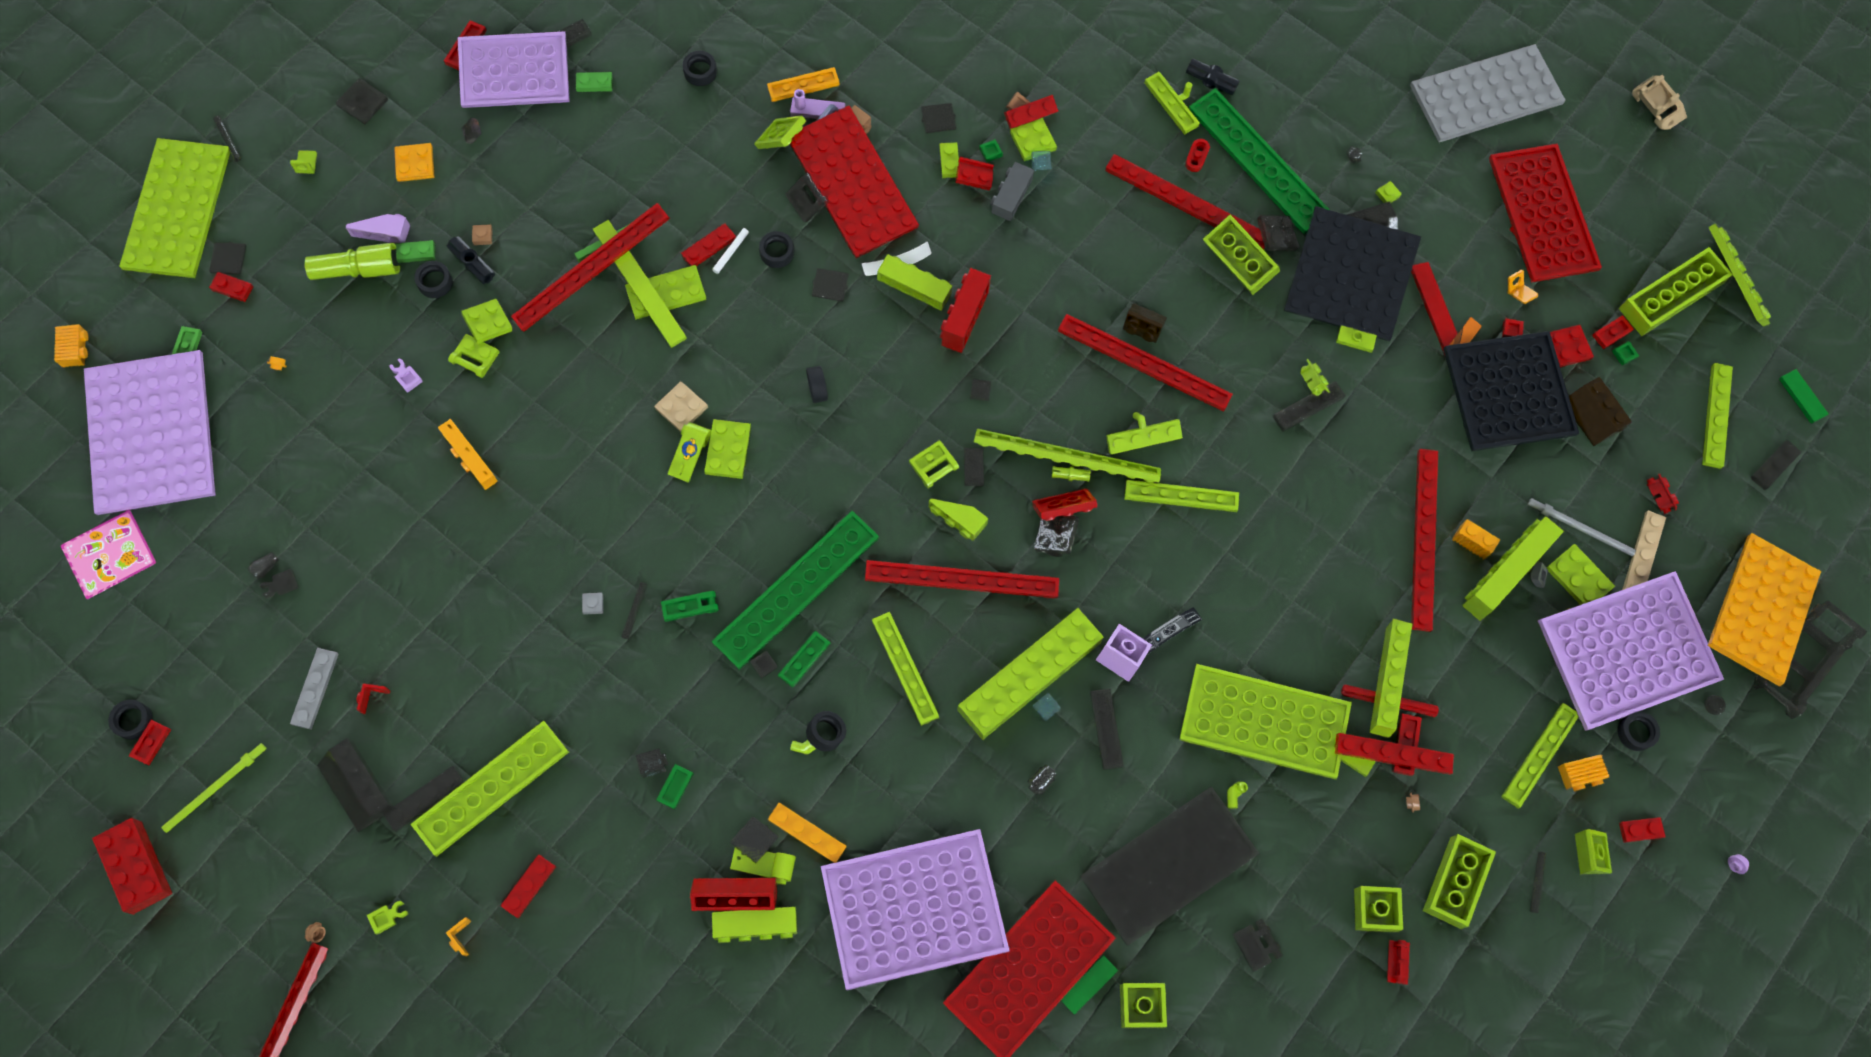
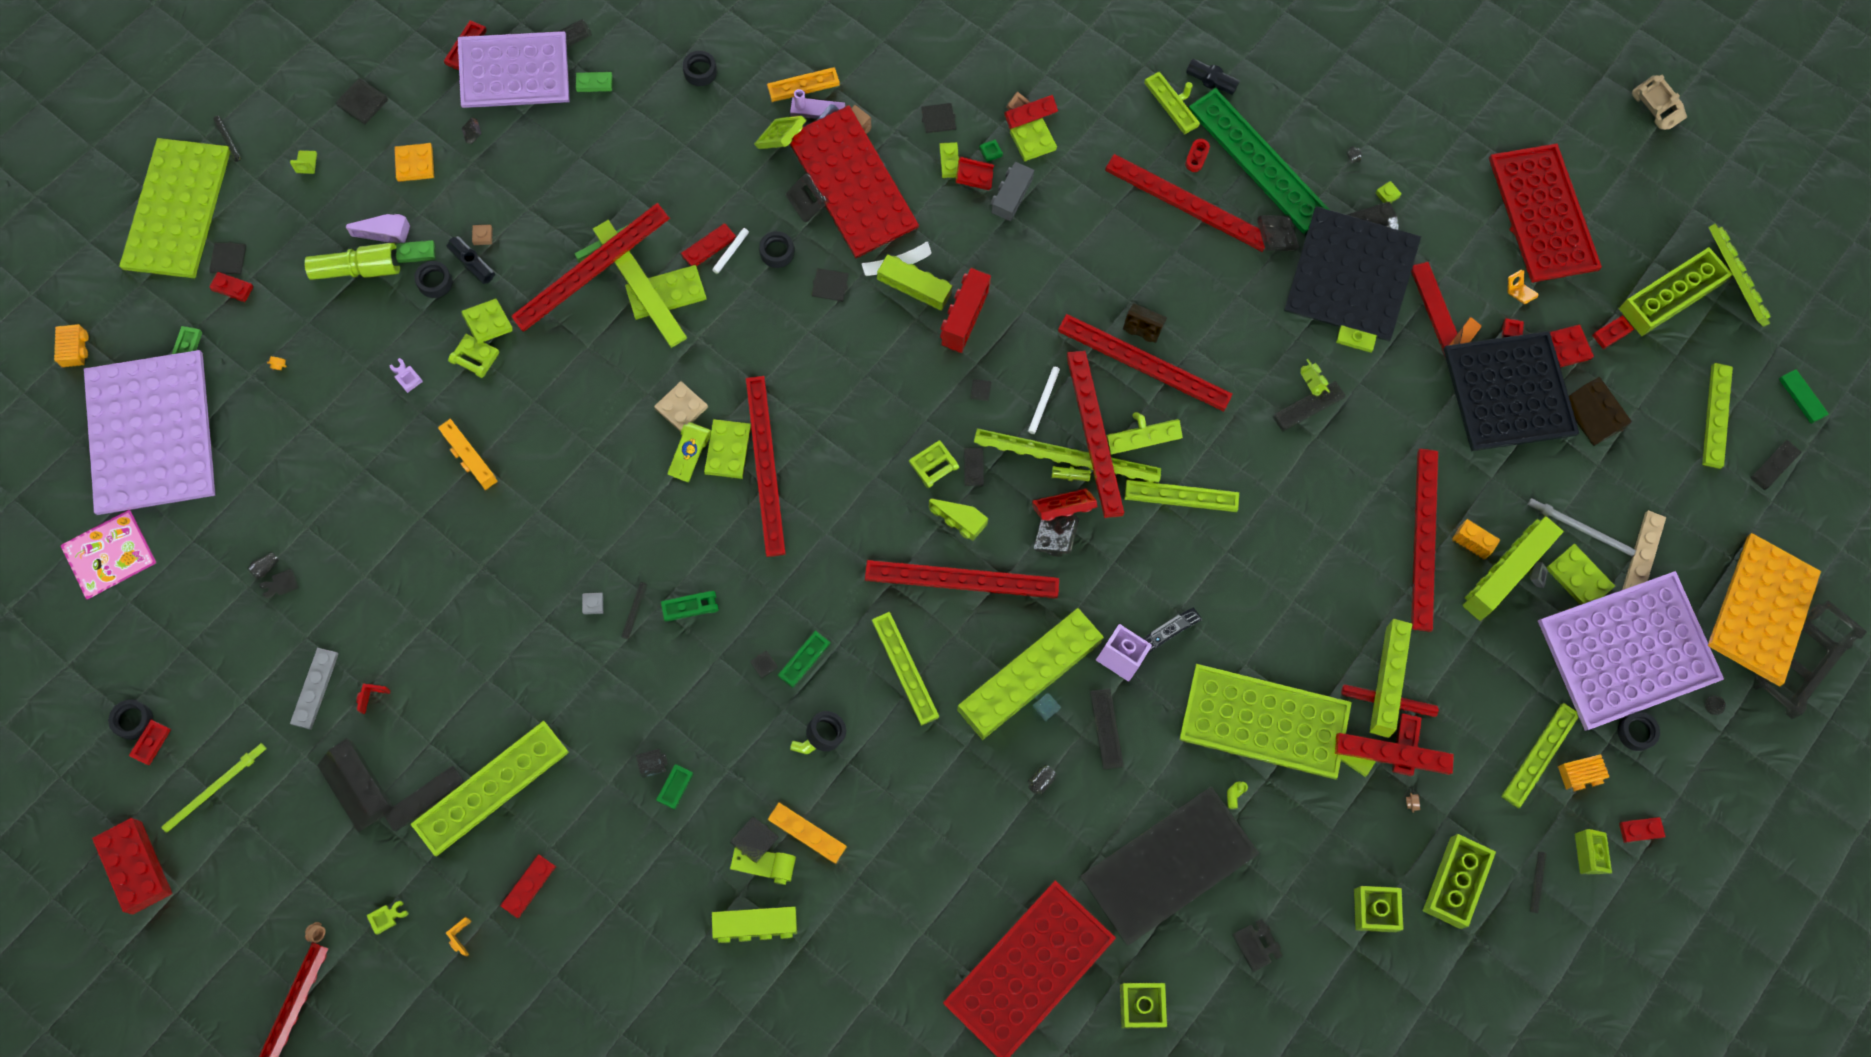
red brick [690,878,777,911] -> none
green plate [711,511,879,670] -> none
black tyre [806,366,828,403] -> none
lavender plate [821,829,1009,990] -> none
clear light blue plate [1031,151,1051,171] -> none
green tile [1060,955,1118,1015] -> none
lime brick [1203,214,1280,296] -> none
red hinge [1387,940,1410,985] -> none
light grey plate [1410,44,1566,142] -> none
green tile [1612,341,1639,366] -> none
red hinge [1647,474,1679,514] -> none
lavender plate [1728,854,1749,874] -> none
none -> red plate [746,376,786,557]
none -> white bar [1028,367,1060,434]
none -> red plate [1067,351,1124,518]

